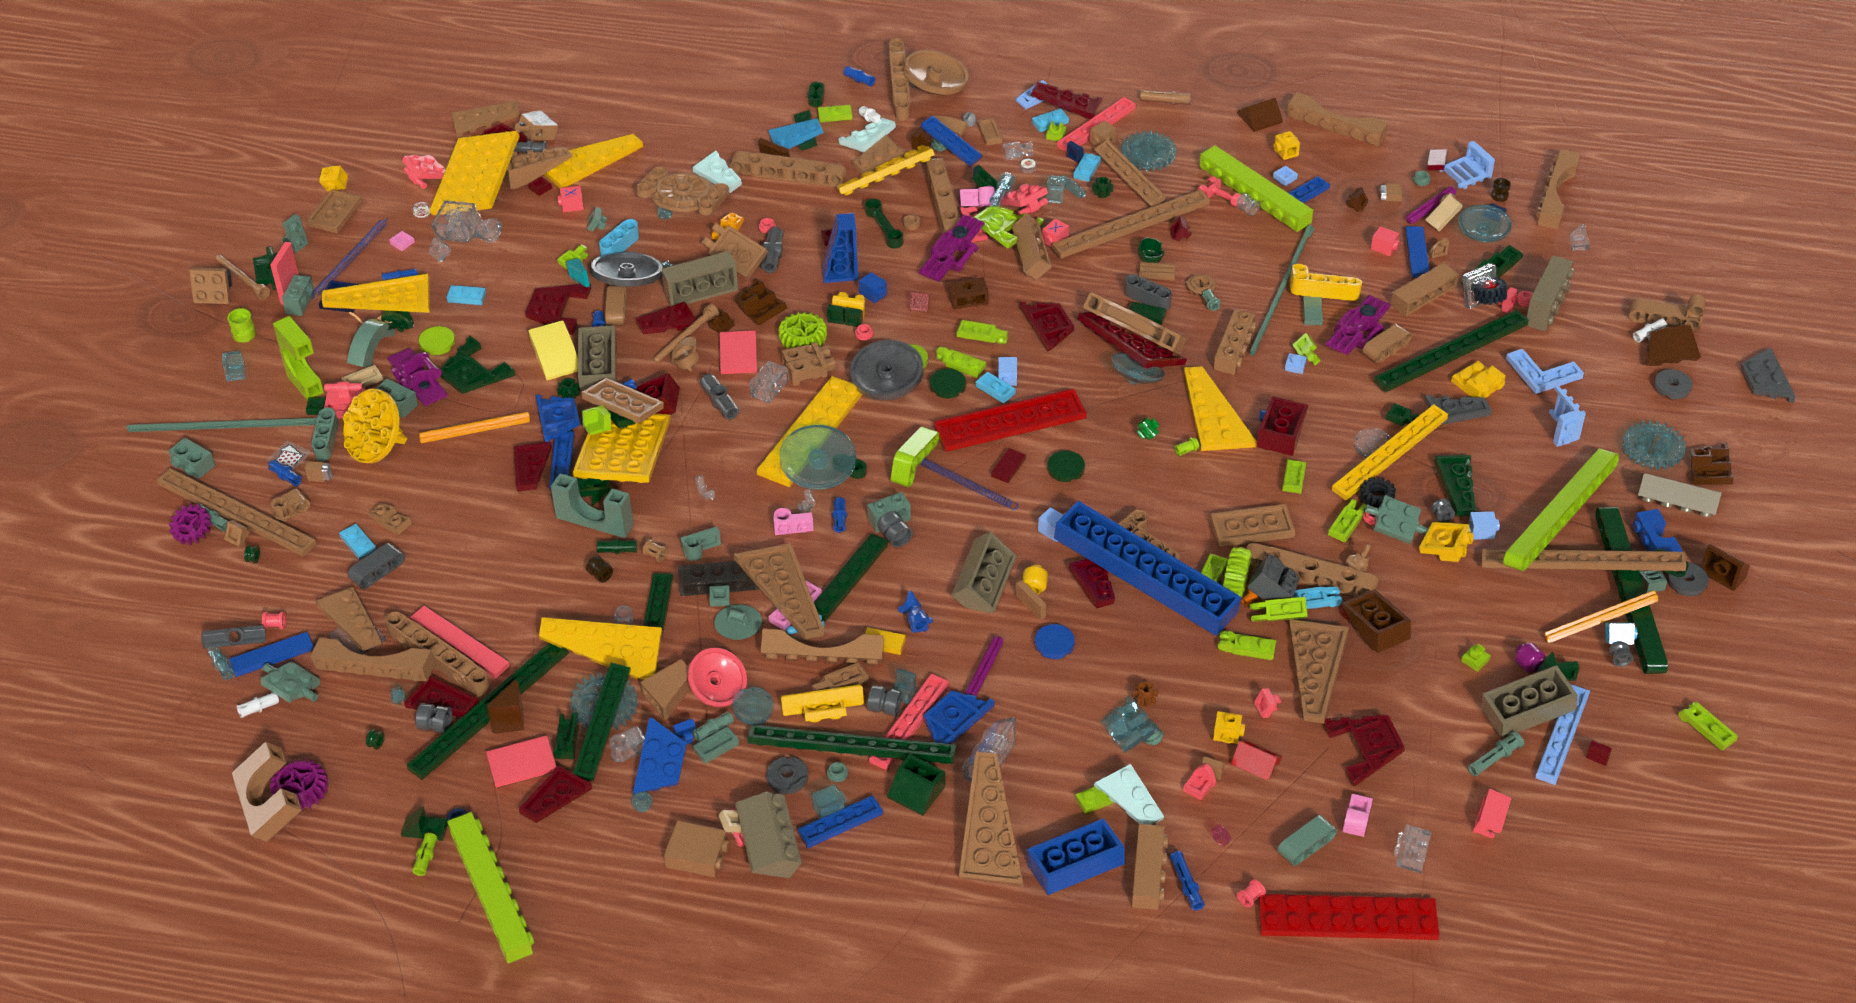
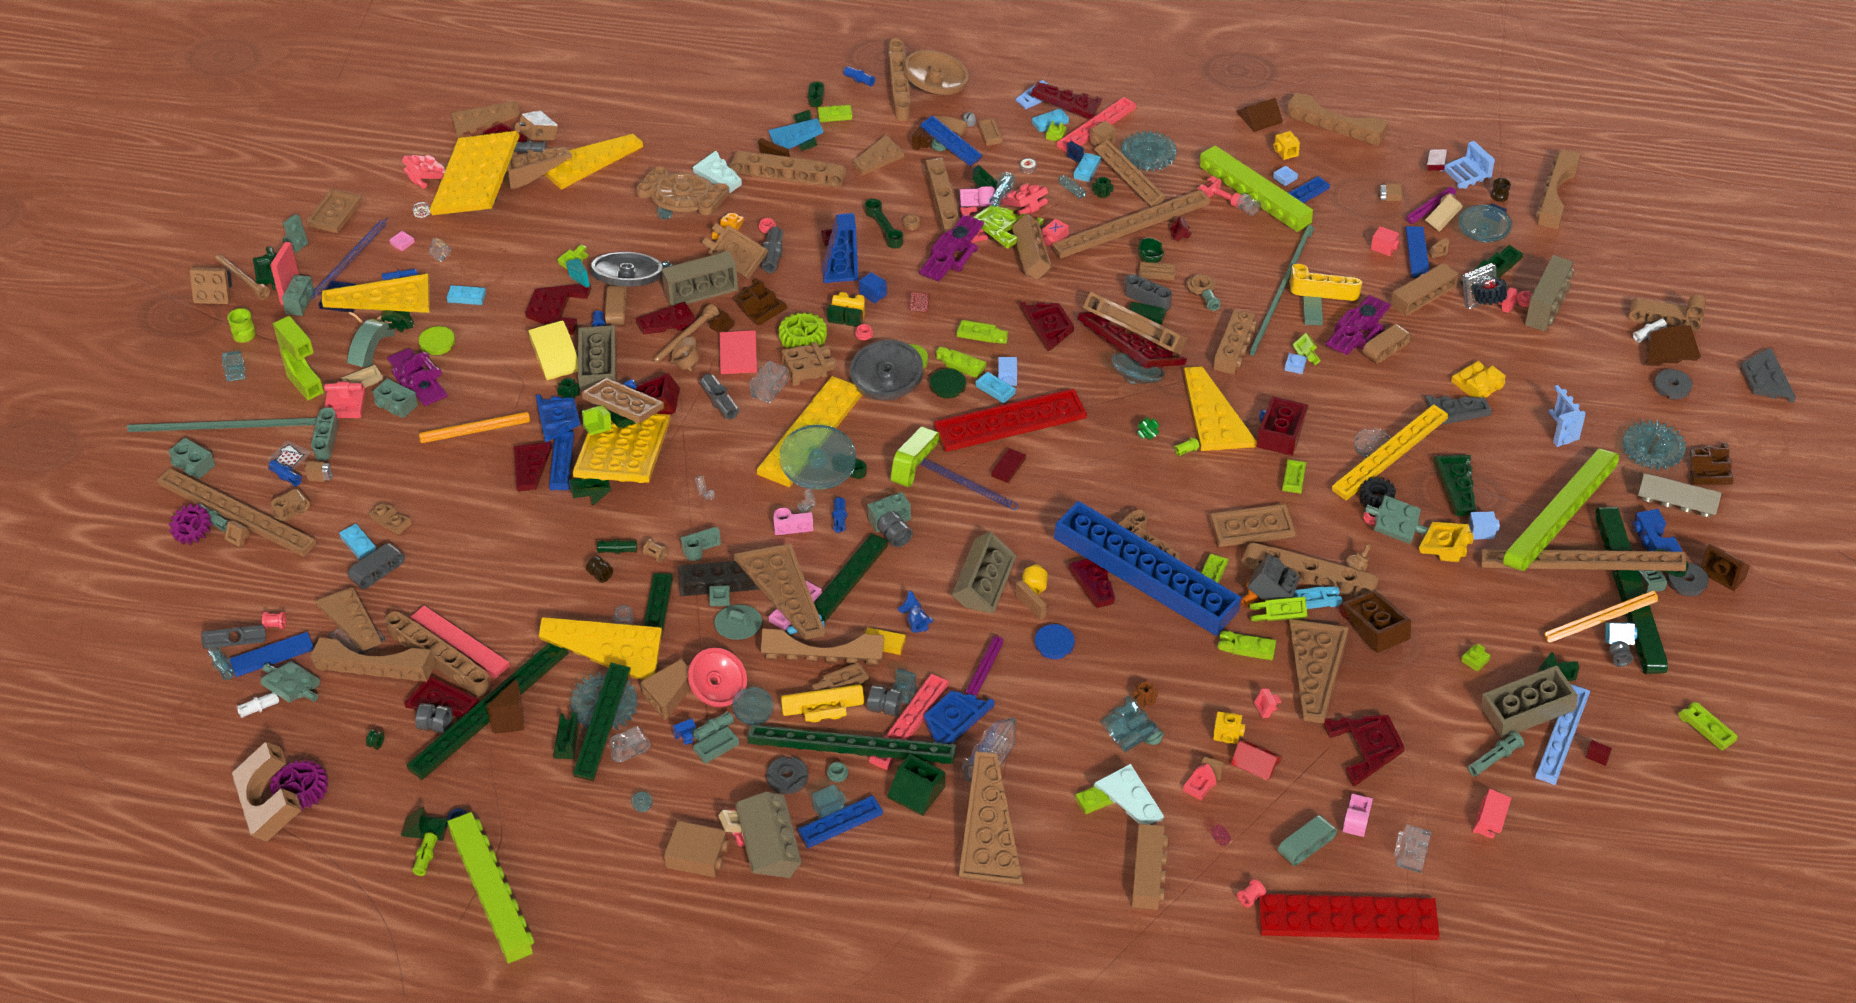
dark green bush [244,545,260,563] -> none
dark green tile [306,398,326,415] -> none
yellow brick [319,166,348,191] -> none
yellow bracket [343,389,408,464] -> none
clear light blue plate [391,685,405,705] -> none
clear brick [431,201,502,243] -> none
dark green wing [440,336,516,394] -> none
coral tile [486,736,557,788] -> none
dark red wing [519,766,592,823] -> none
dark red tile [528,177,552,196] -> none
sand green arch [551,474,634,538] -> none
coral brick [558,186,584,212] -> none
sand green tile [587,207,607,232] -> none
medium azure beam [599,219,639,256] -> none
blue wing [633,717,687,796] -> none
yellow wing [836,145,935,196] -> none
light aqua wing [838,118,896,152] -> none
white axle [859,106,881,124] -> none
reddish brown brick [949,277,988,310] -> none
clear plate [1003,141,1034,160] -> none
blue brick [1027,818,1125,895] -> none
light blue brick [1038,507,1063,542] -> none
clear light blue panel [1046,175,1065,203] -> none
dark green tile [1047,450,1085,482] -> none
medium nougat pin [1140,90,1191,105] -> none
blue pin [1170,851,1205,911] -> none
lime gear [1223,547,1252,597] -> none
lime hinge [1328,499,1367,543] -> none
reddish brown tile [1346,187,1369,212] -> none
dark green plate [1374,310,1529,393] -> none
dark green plate [1386,403,1420,427] -> none
sand green plate [1413,171,1430,186] -> none
dark grey wheel [1431,499,1455,523] -> none
light blue plate [1506,349,1584,394] -> none
magenta head [1515,642,1546,673] -> none
clear tile [1569,224,1590,250] -> none

